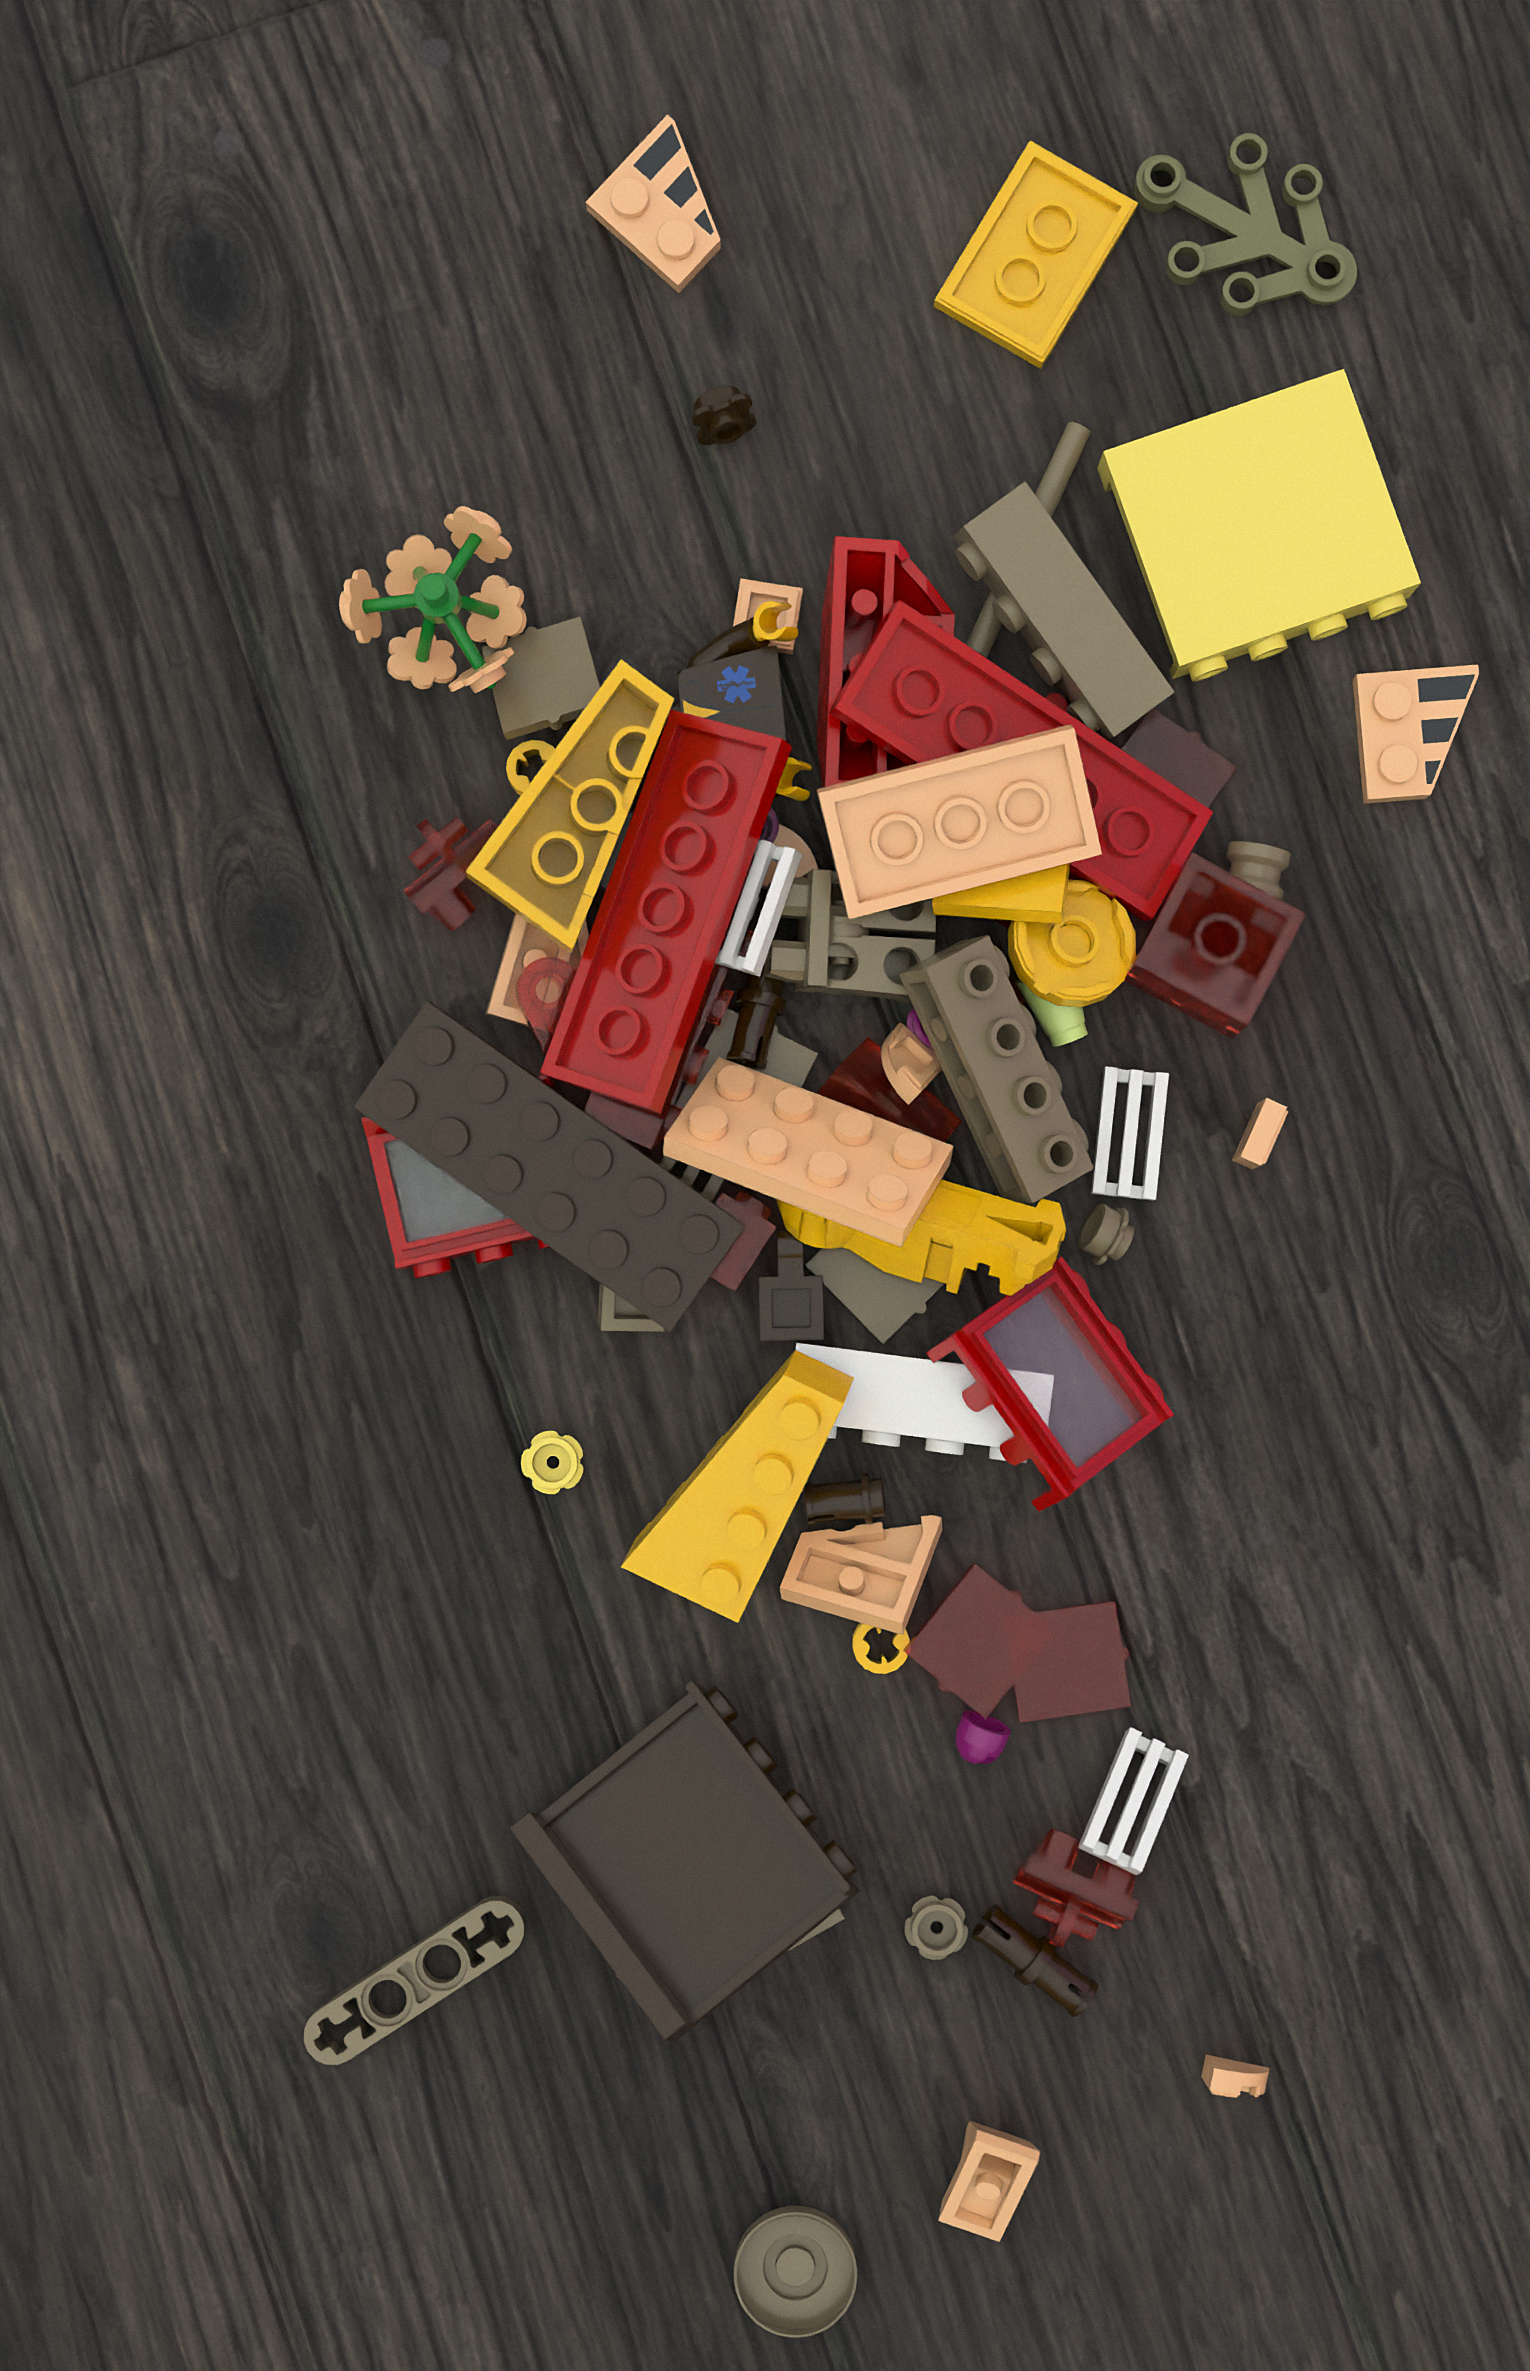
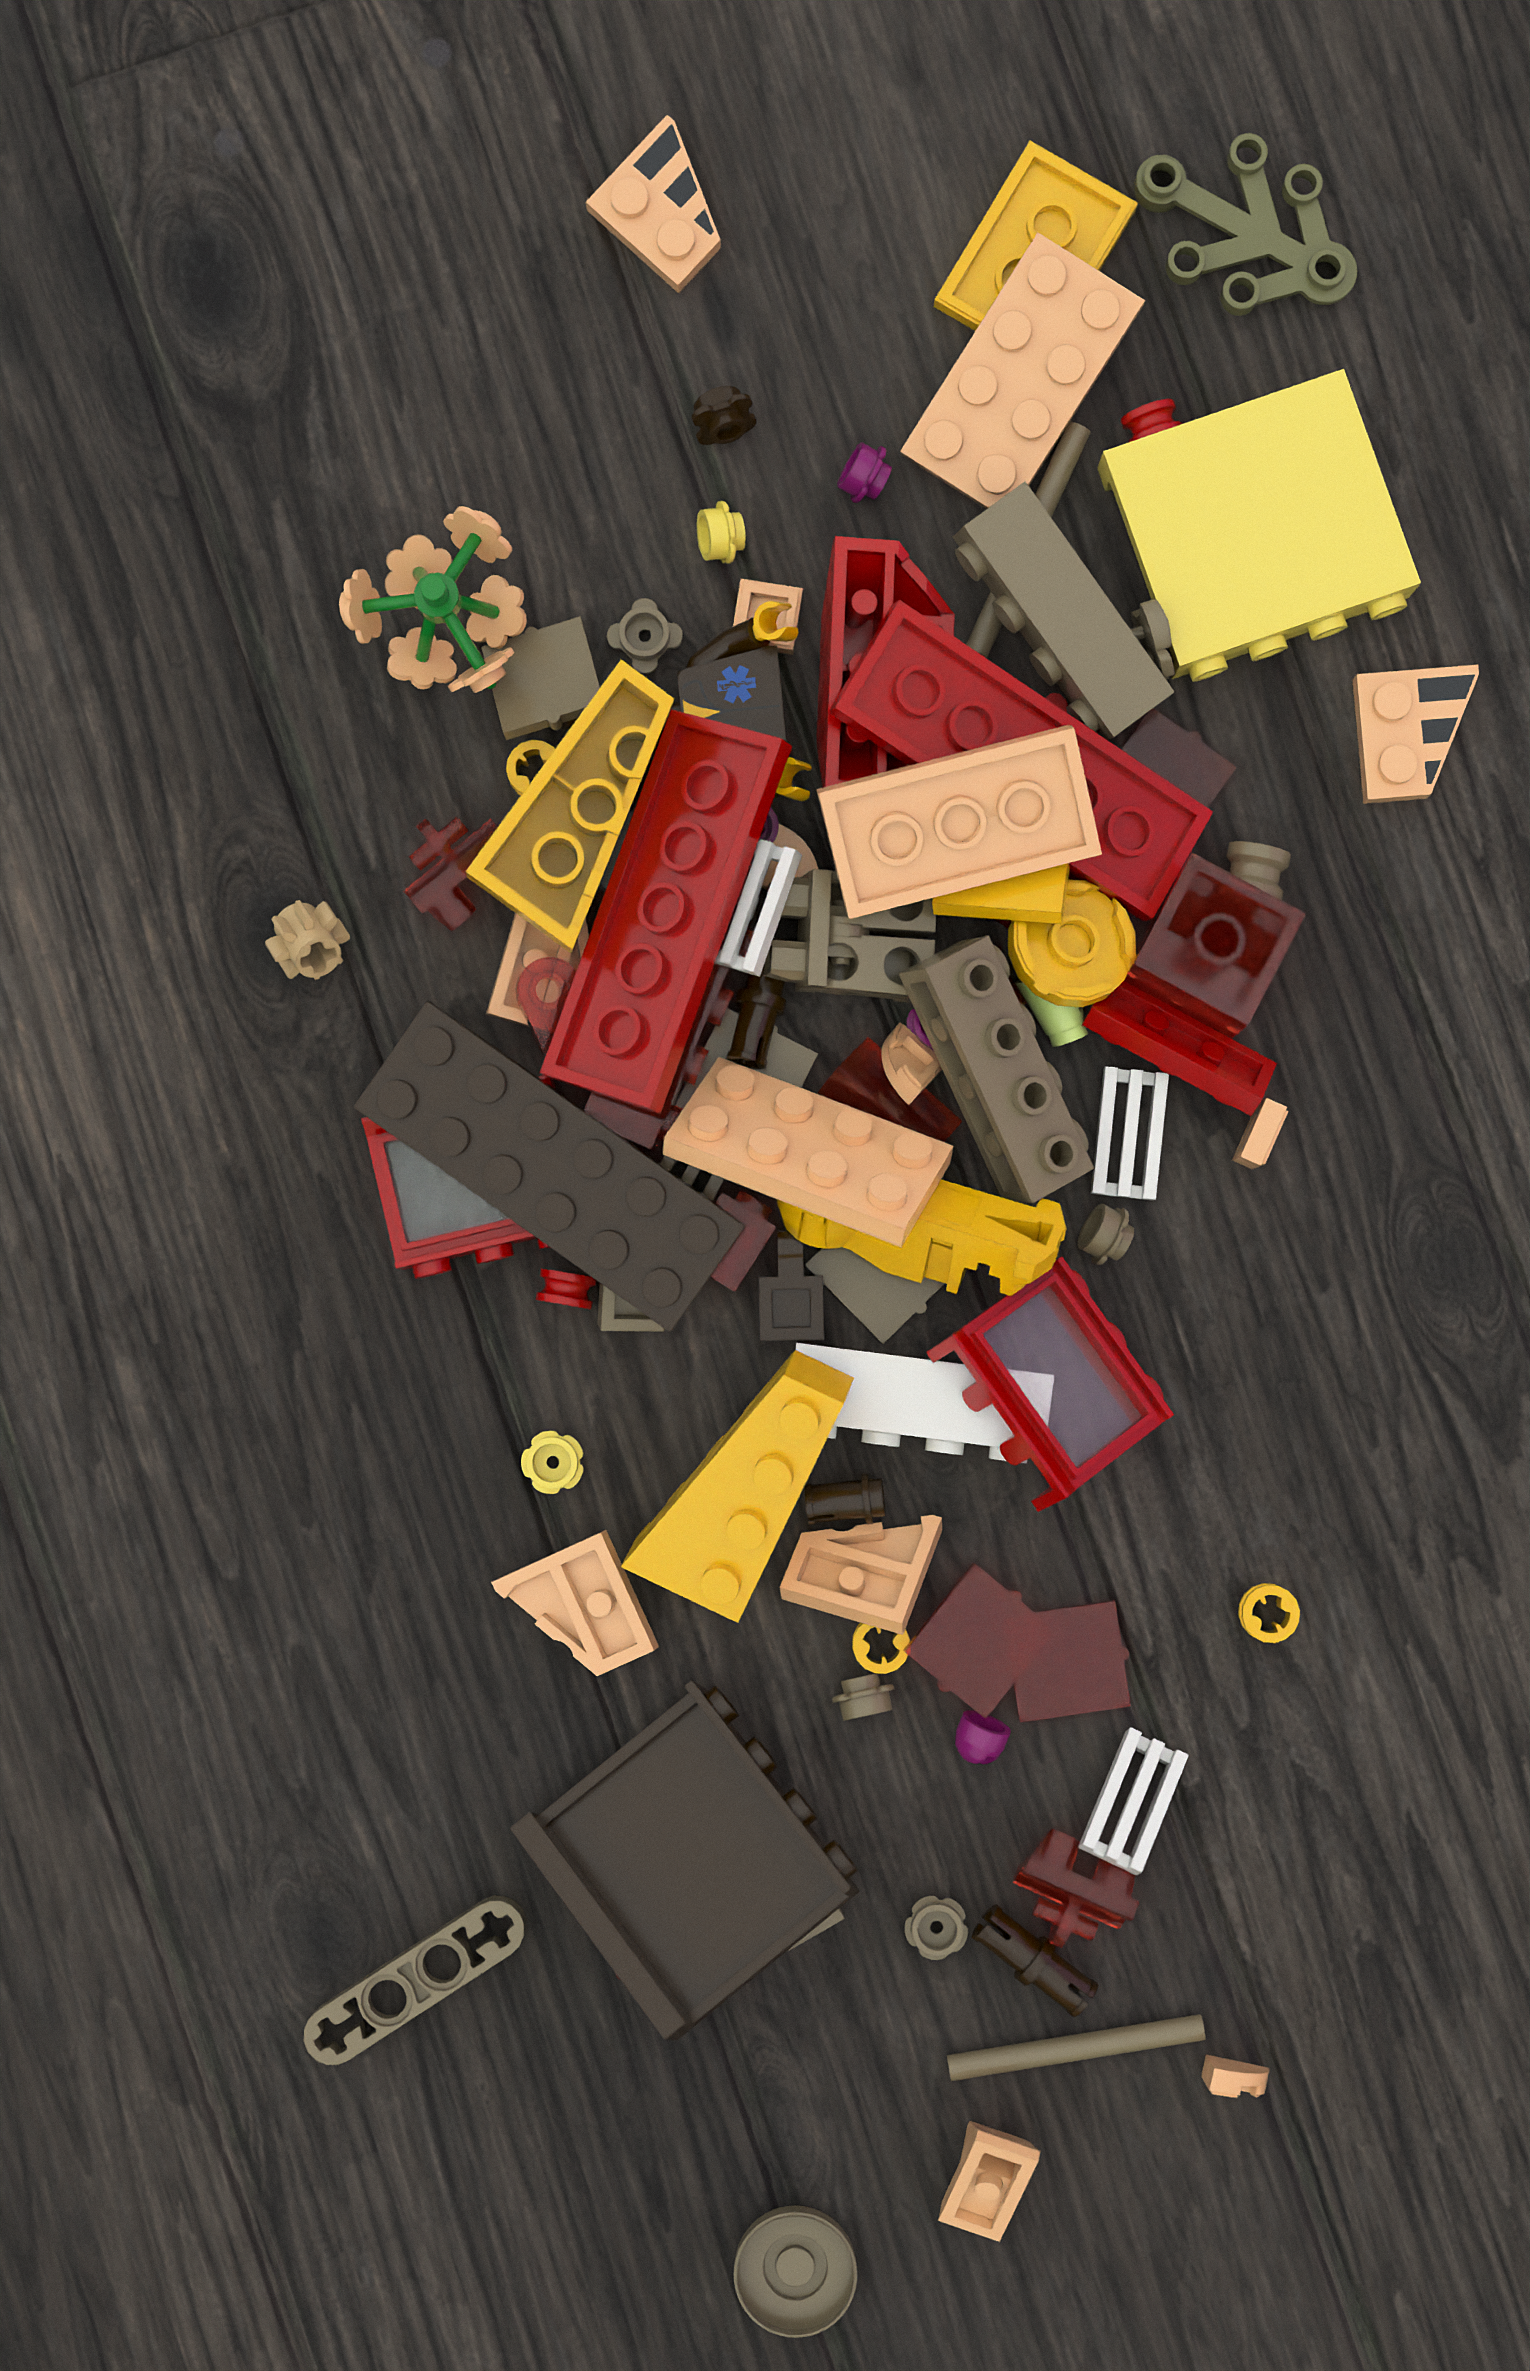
none -> tan gear [265,900,350,980]
none -> light nougat wing [491,1530,659,1676]
none -> red bush [535,1268,597,1310]
none -> dark tan plate [607,598,683,674]
none -> light yellow plate [697,501,746,564]
none -> dark tan plate [832,1673,895,1721]
none -> magenta plate [837,442,892,503]
none -> light nougat plate [900,232,1145,509]
none -> dark tan bar [947,2014,1206,2081]
none -> red plate [1082,981,1277,1116]
none -> red bush [1120,399,1182,443]
none -> dark tan piece [1130,599,1175,680]
none -> yellow bush [1238,1583,1300,1643]

